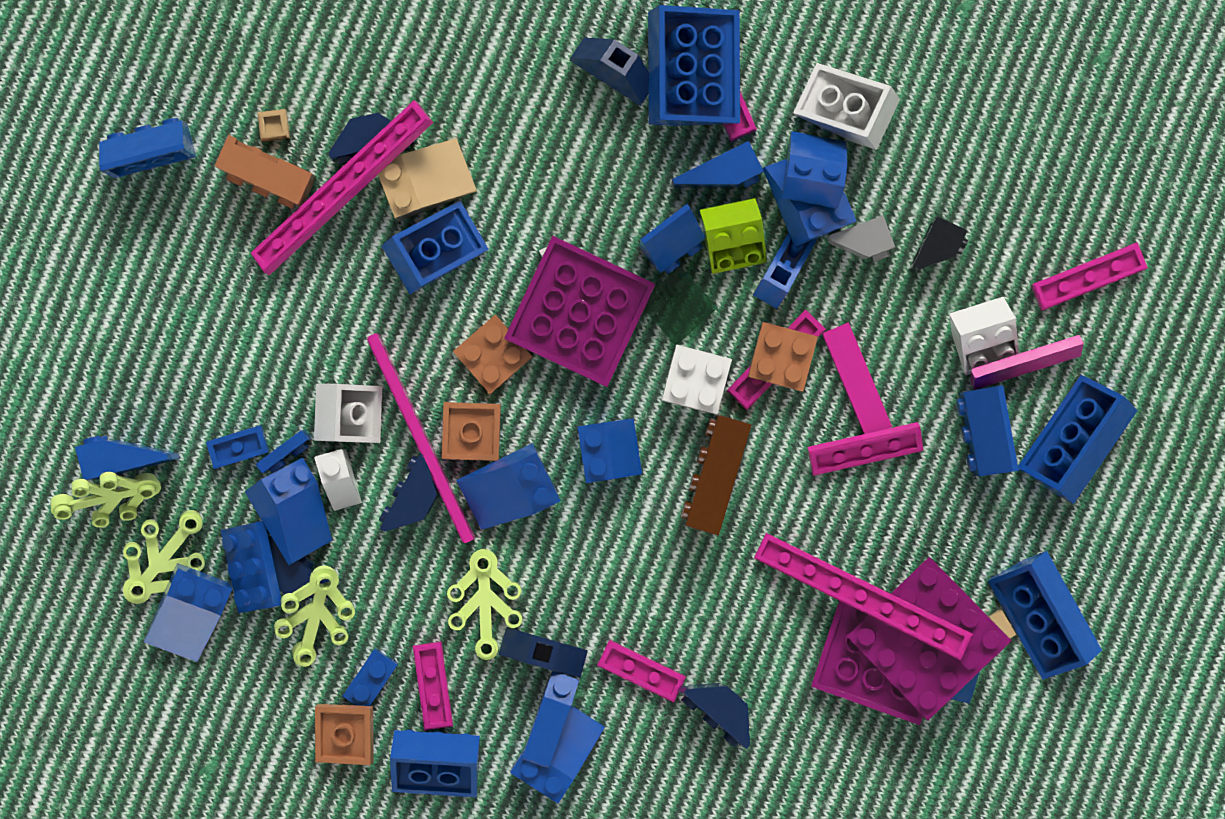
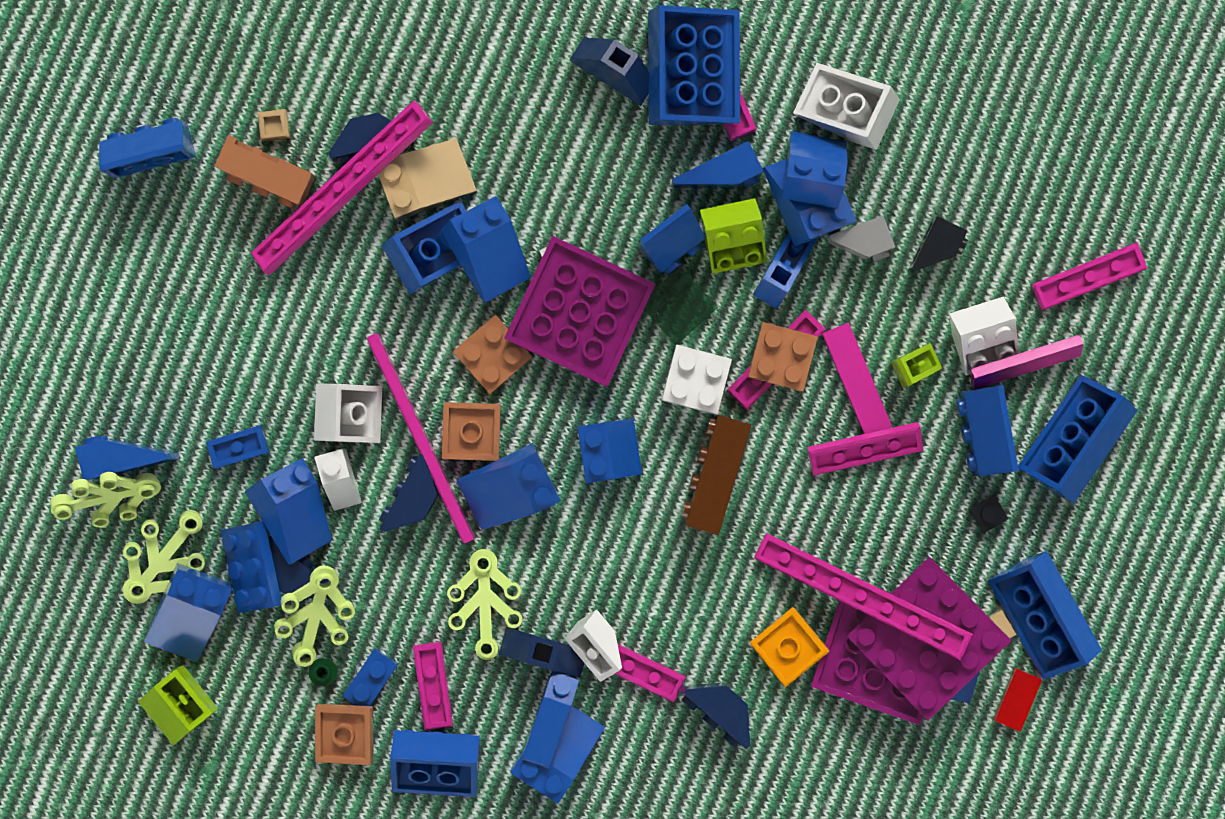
blue plate [256,430,312,473] -> none
none -> lime slope [138,665,218,745]
none -> dark green plate [308,658,337,687]
none -> blue slope [440,196,531,303]
none -> white slope [564,610,622,682]
none -> light orange tile [750,607,830,687]
none -> lime slope [891,343,942,387]
none -> black plate [968,494,1009,533]
none -> red tile [993,668,1043,732]

